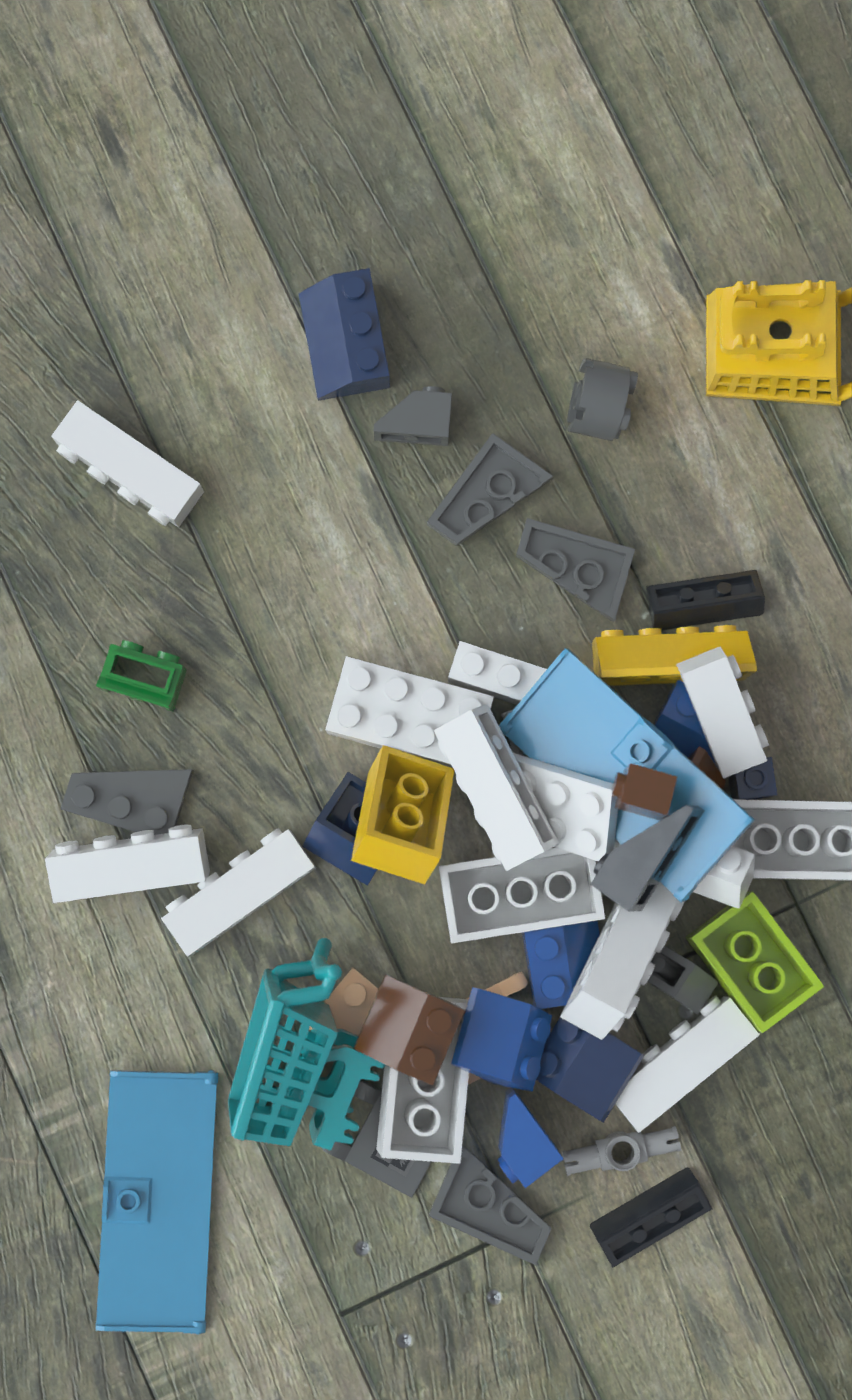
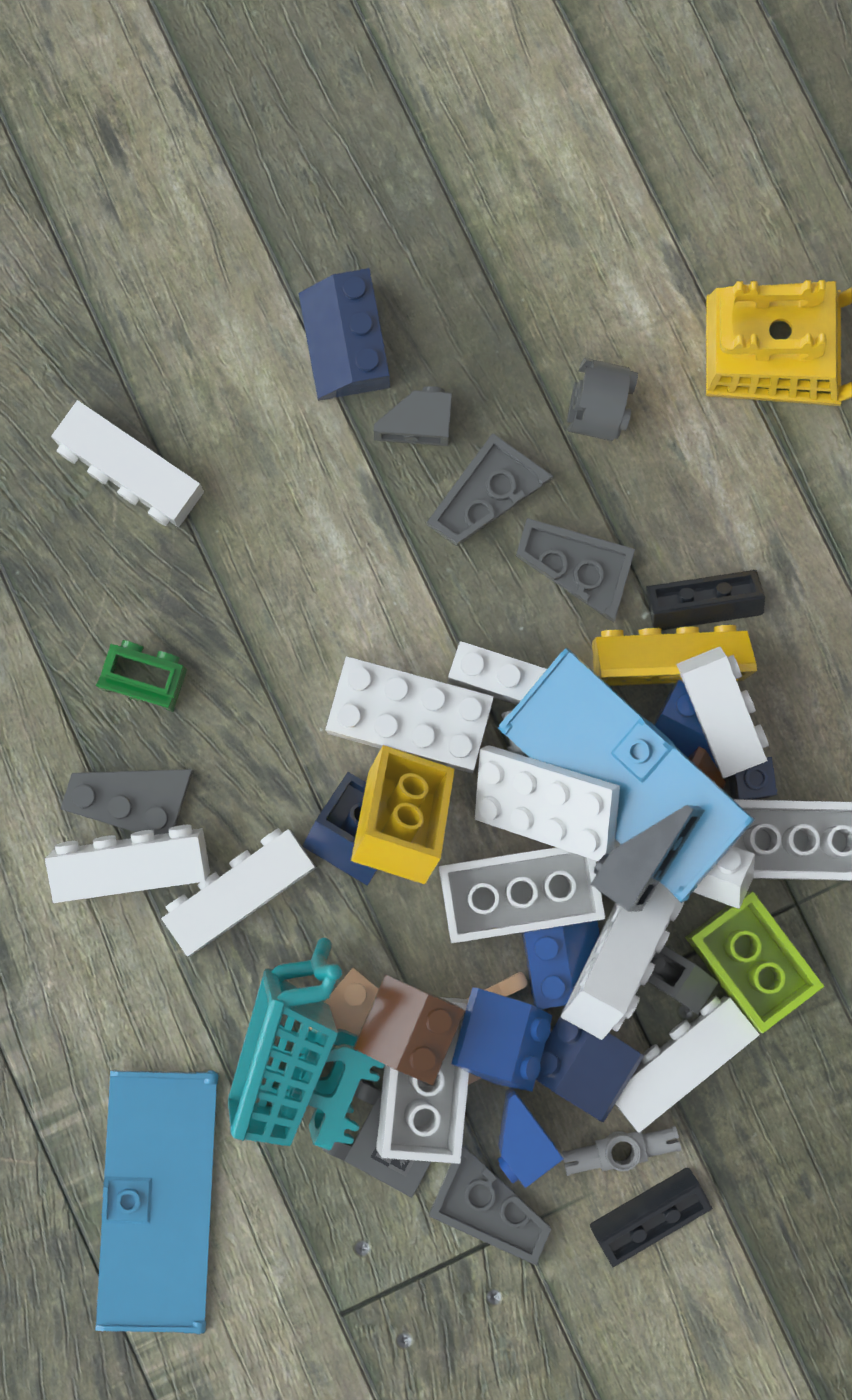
white brick [434,704,560,871] -> none
reddish brown brick [611,763,678,821] -> none

